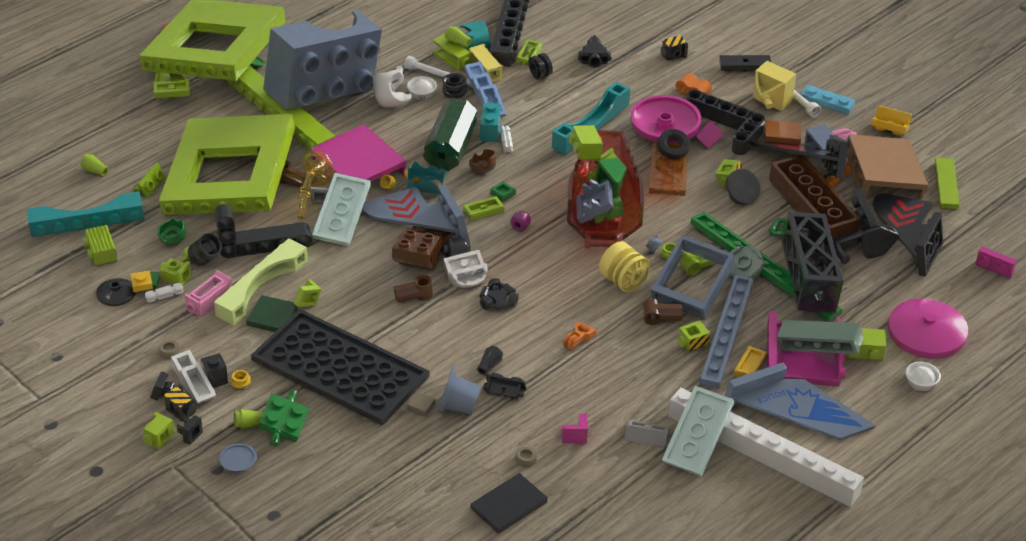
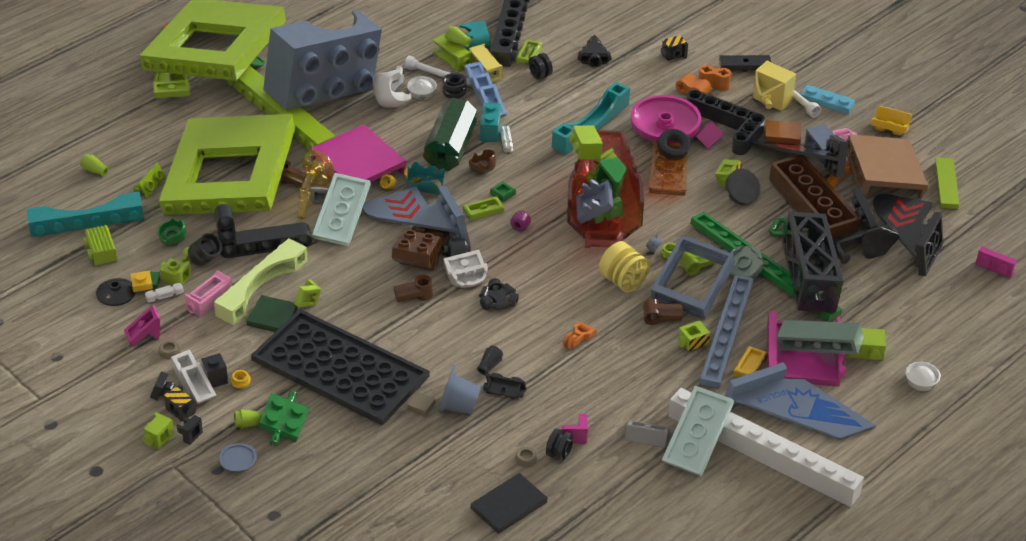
dark pink dish [888,299,968,359] -> none
none -> dark pink slope [124,305,160,346]
none -> black wheel [546,428,573,461]
none -> orange axle [698,65,731,91]

